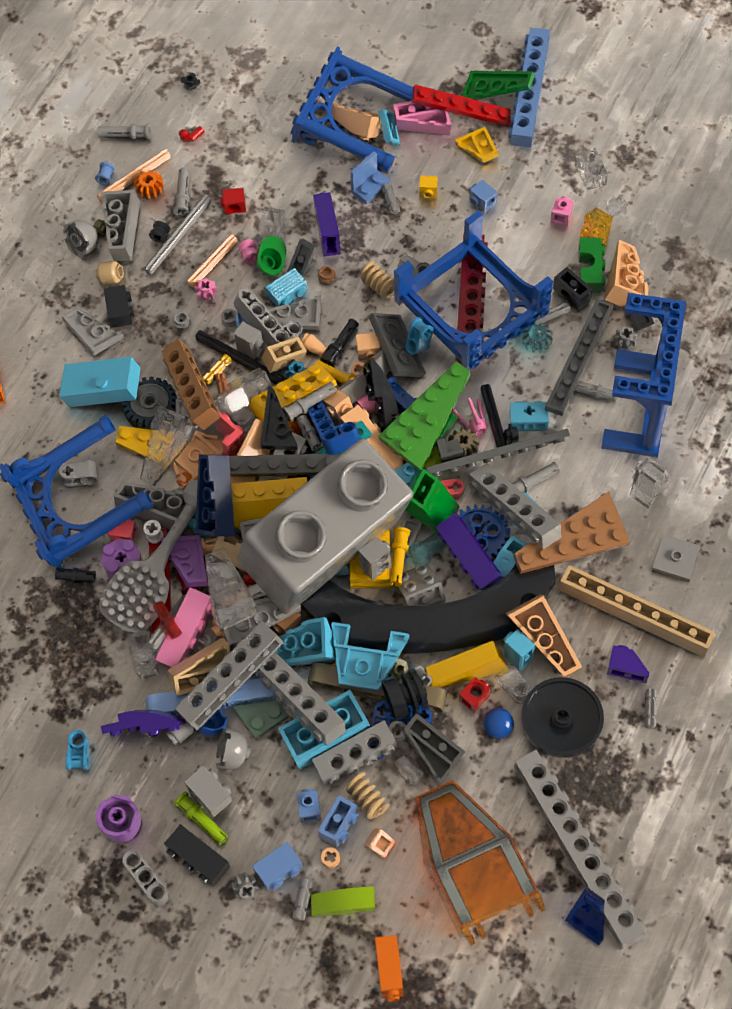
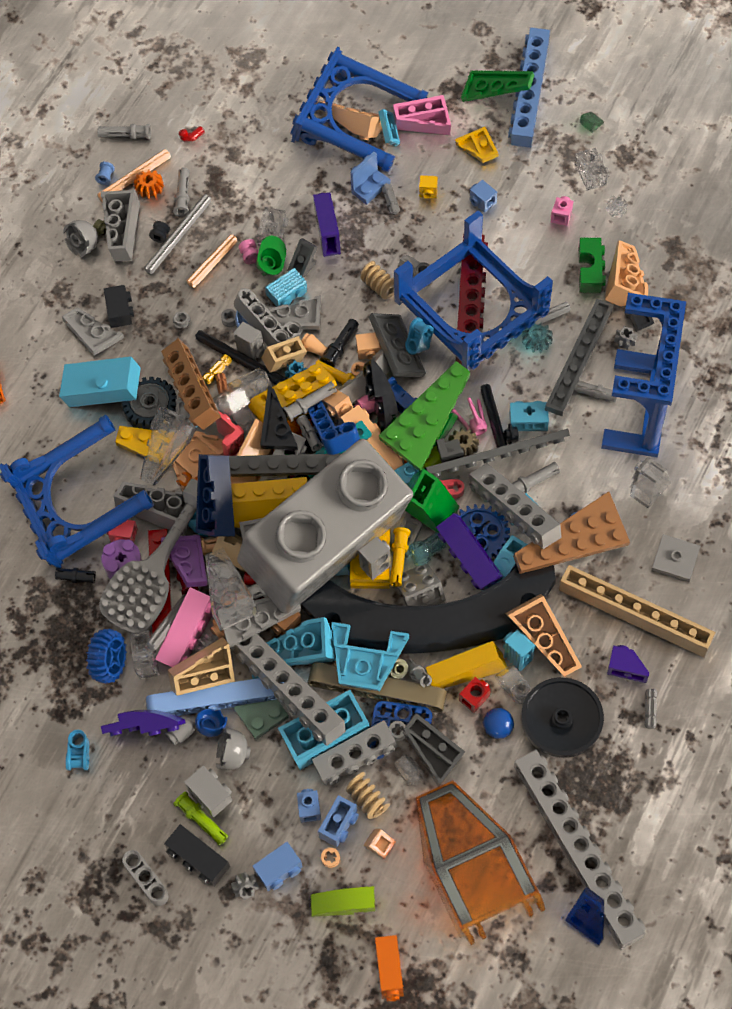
light grey piece [59,460,97,487] -> none
tan head [96,261,124,285] -> none
medium lavender brick [96,795,141,842] -> none
white bush [143,520,163,544] -> none
clear red axle [153,601,182,640] -> none
light grey brick [175,621,284,730] -> none
black plate [180,73,200,90] -> none
bright pink gear [194,278,218,301] -> none
red brick [220,188,246,214] -> none
light grey axle [292,878,313,921] -> none
medium nougat plate [318,266,336,283] -> none
black wheel [381,668,429,721] -> none
red plate [412,84,511,127] -> none
black brick [553,267,593,311] -> none
clear yellow bracket [580,207,613,246] -> none
none -> blue gear [86,629,127,683]
none -> clear green slope [580,112,604,133]

